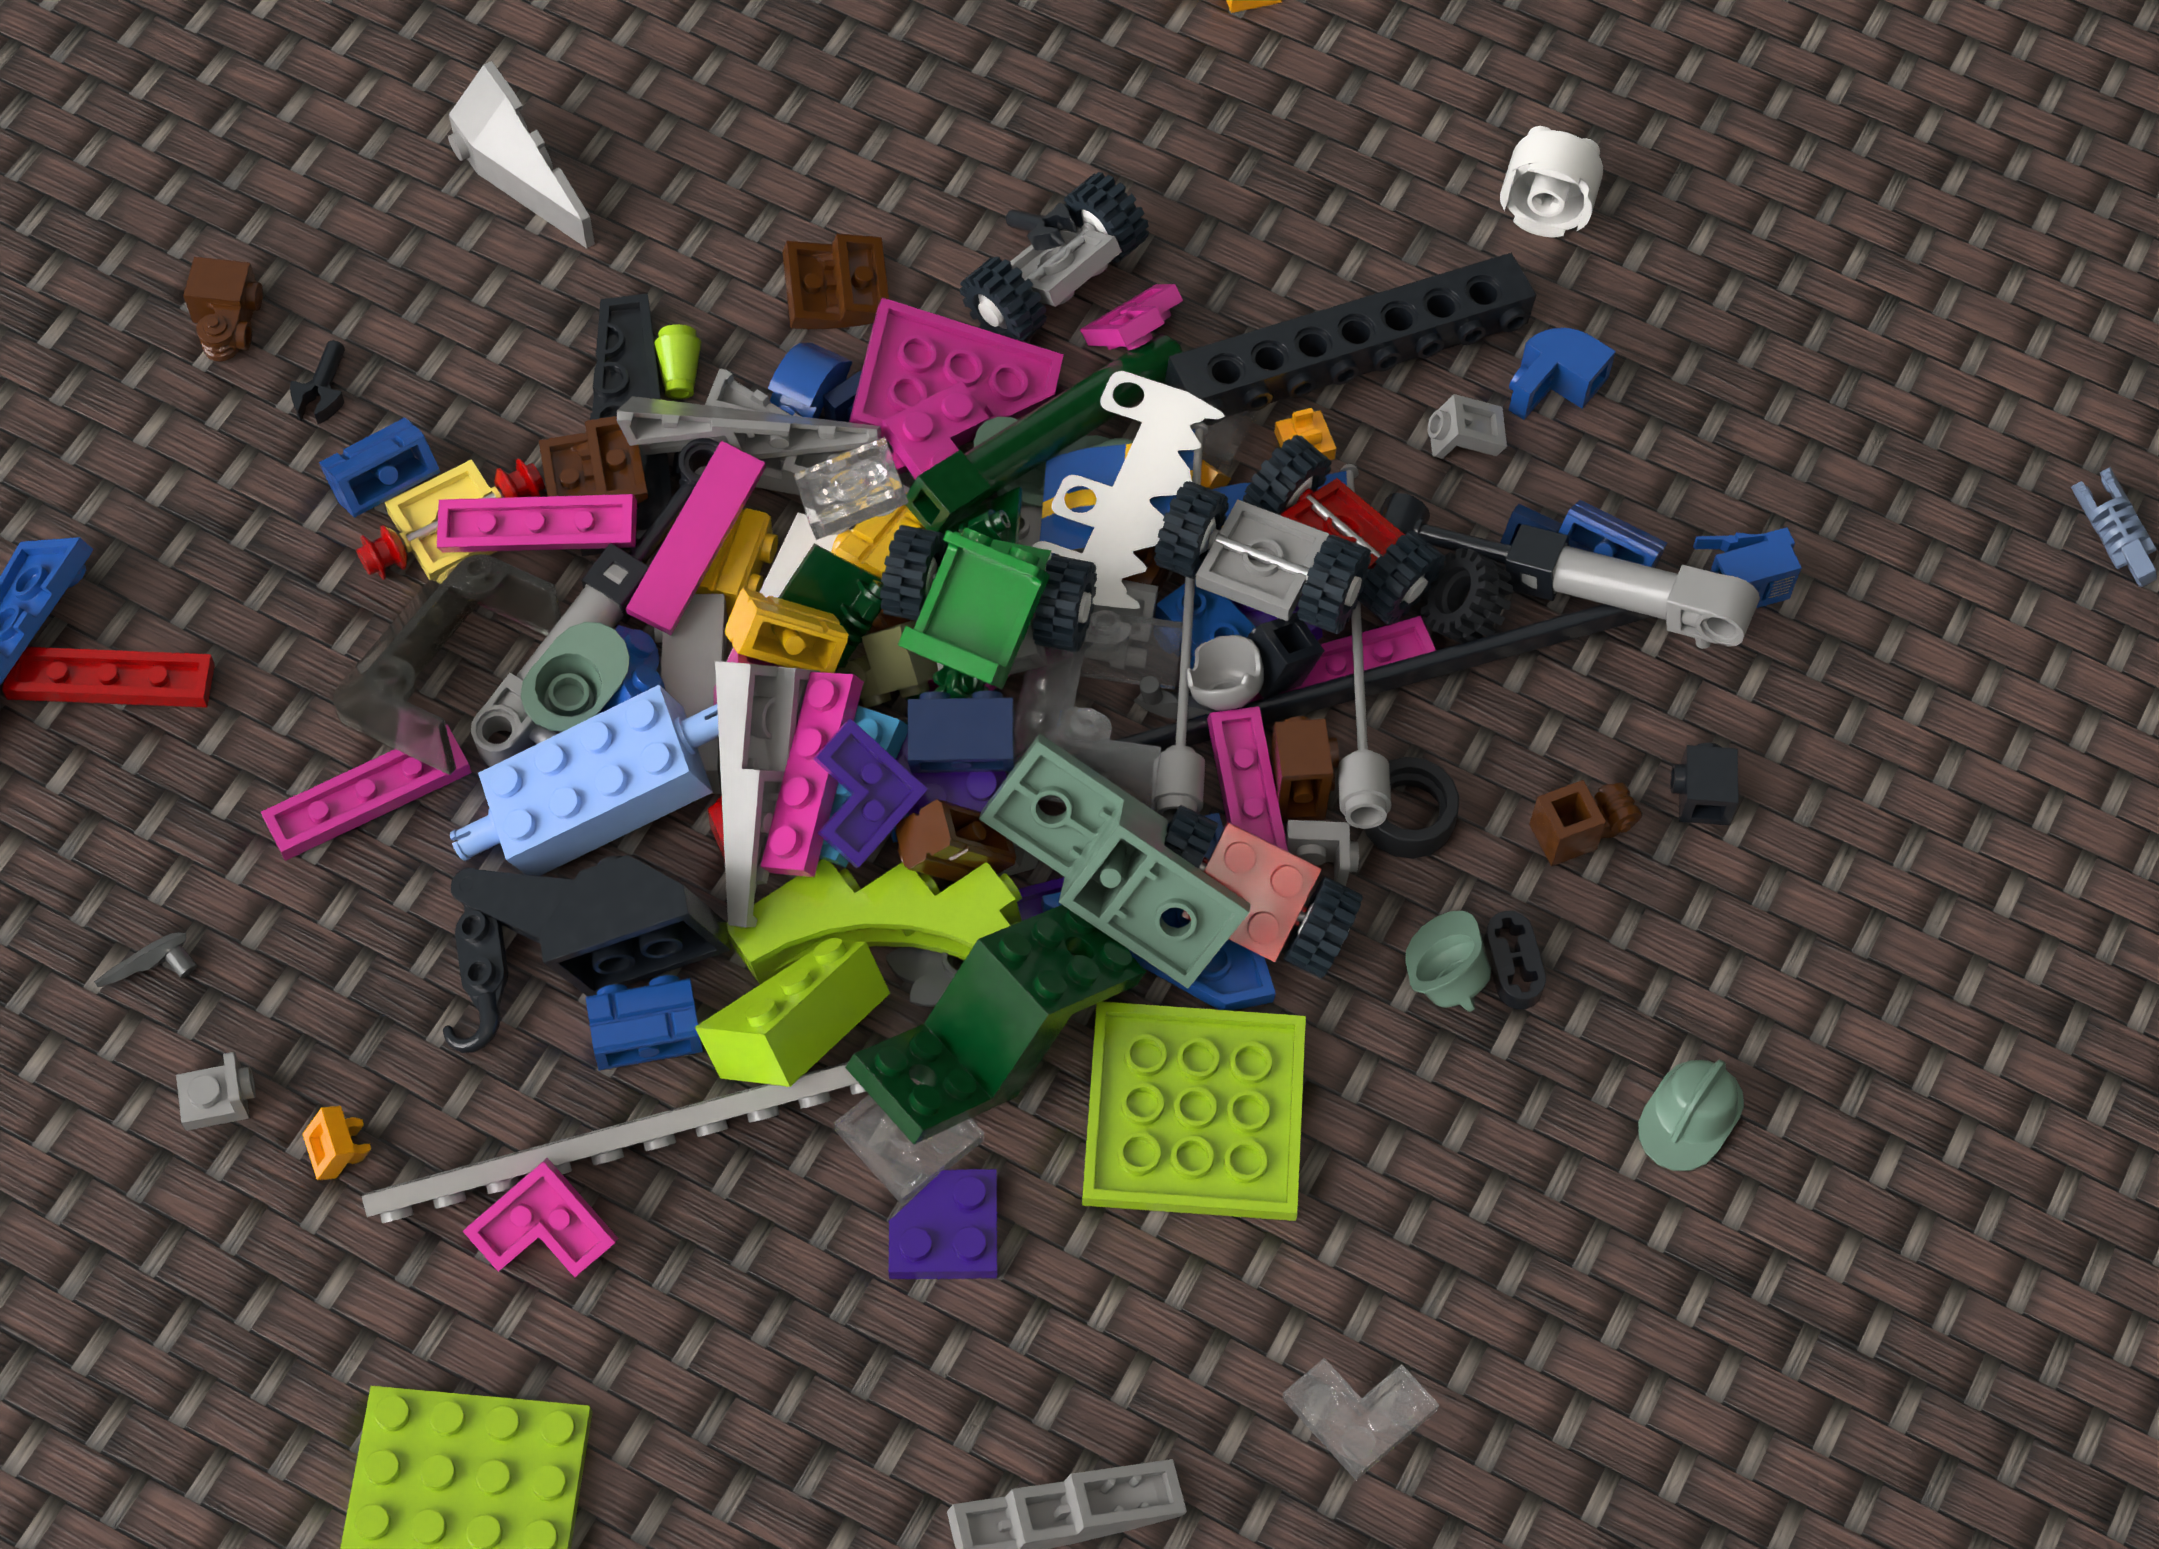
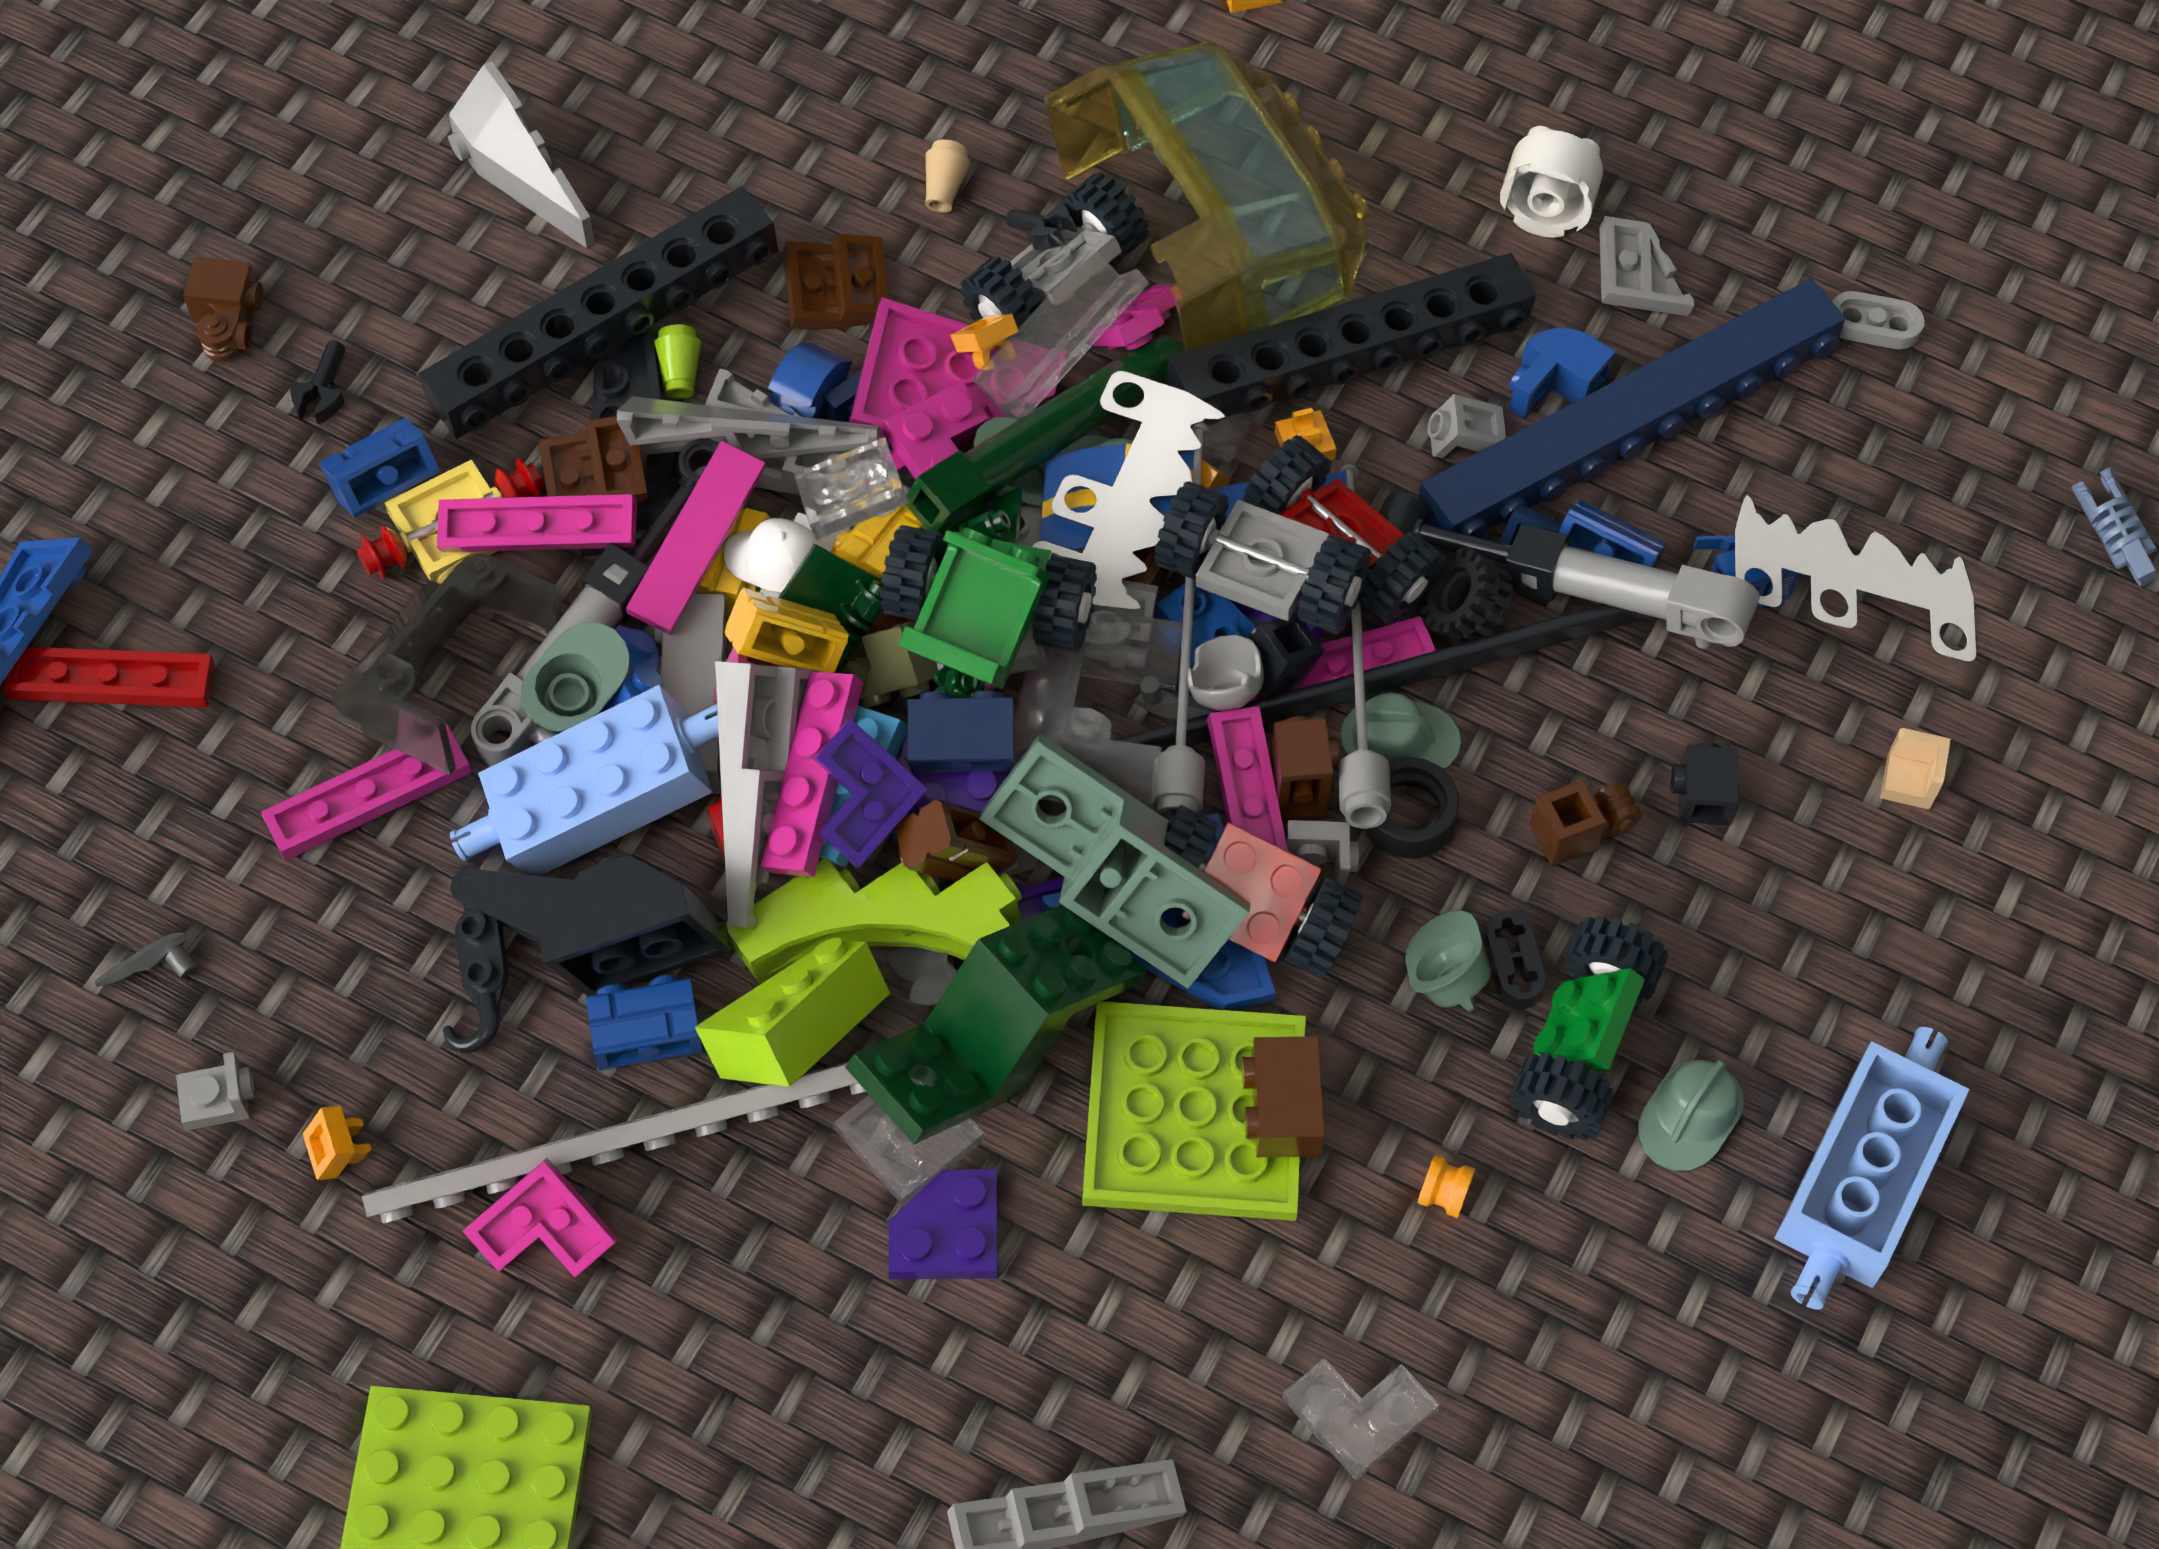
none -> black brick [418,186,779,439]
none -> white hair [724,518,825,594]
none -> tan cone [925,140,971,213]
none -> light orange tile [950,314,1019,371]
none -> clear panel [973,249,1150,419]
none -> clear yellow windscreen [1043,41,1370,351]
none -> reddish brown brick [1242,1036,1325,1158]
none -> sand green piece [1340,692,1461,769]
none -> light orange wheel [1417,1154,1475,1218]
none -> dark blue brick [1418,278,1846,551]
none -> plate [1509,916,1668,1140]
none -> light grey wing [1599,216,1694,316]
none -> white piece [1735,495,1976,662]
none -> light blue brick [1774,1027,1970,1310]
none -> light grey plate [1832,291,1925,349]
none -> tan panel [1880,728,1951,810]

